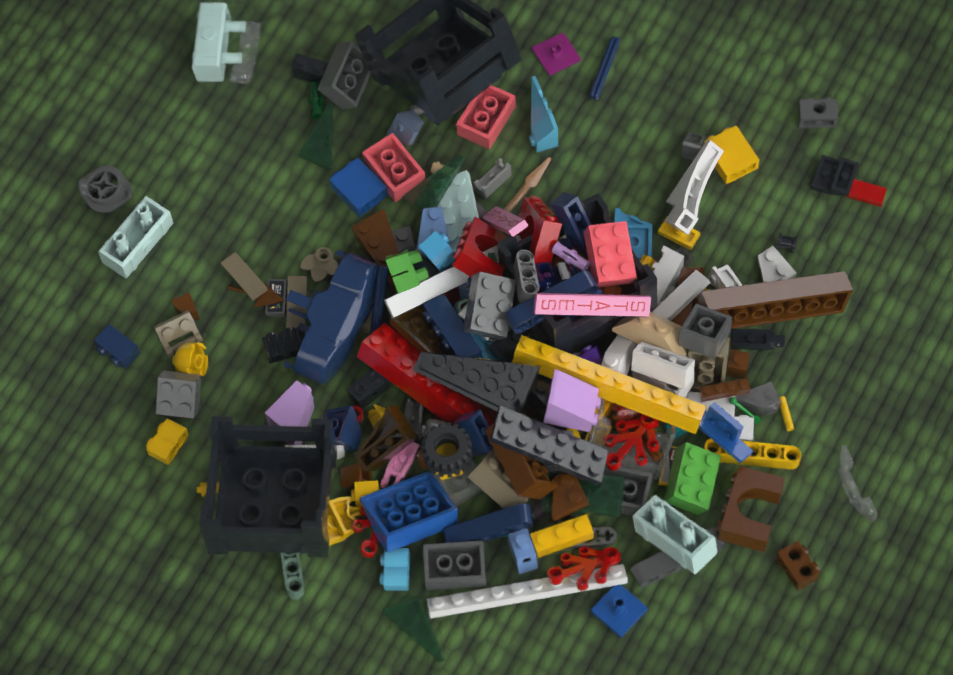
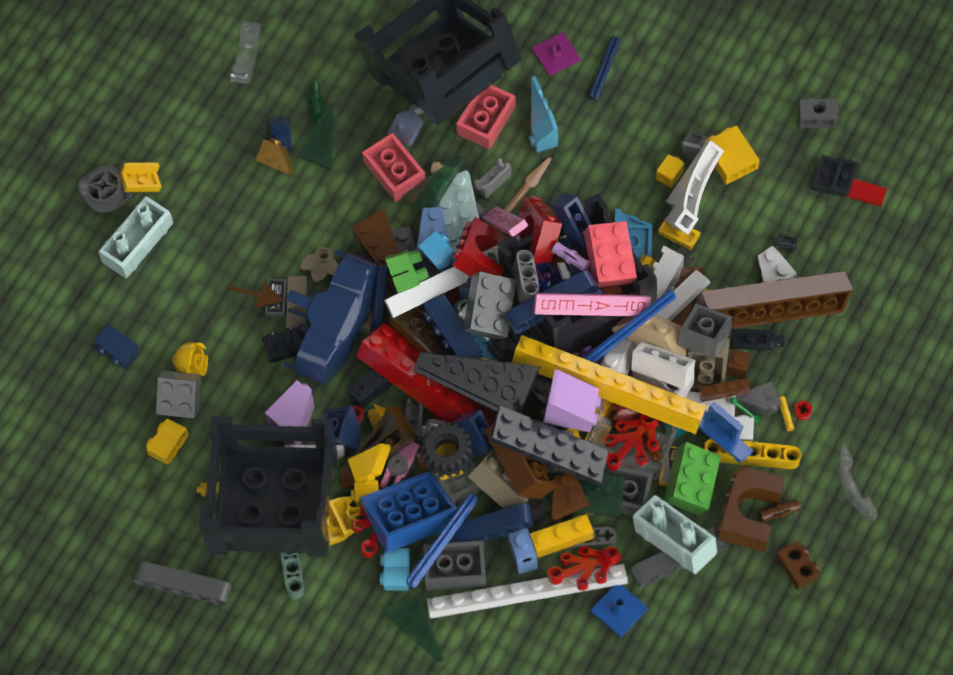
dark tan plate [154,310,203,358] -> none
reddish brown brick [172,293,200,321] -> none
light aqua piece [192,3,246,82] -> none
dark tan tile [221,252,268,301] -> none
black brick [291,53,329,83] -> none
dark grey brick [318,41,371,110] -> none
blue brick [329,158,388,218] -> none
white bracket [708,265,742,289] -> none
none -> yellow bracket [119,162,161,192]
none -> dark grey beam [133,561,232,605]
none -> pearl gold slope [256,138,295,175]
none -> dark blue slope [270,117,292,151]
none -> yellow slope [348,444,391,484]
none -> flat silver tile [388,455,408,476]
none -> blue axle [406,493,478,588]
none -> blue axle [583,290,677,363]
none -> yellow brick [656,154,684,188]
none -> reddish brown pin [759,499,801,523]
none -> red bush [794,401,812,421]

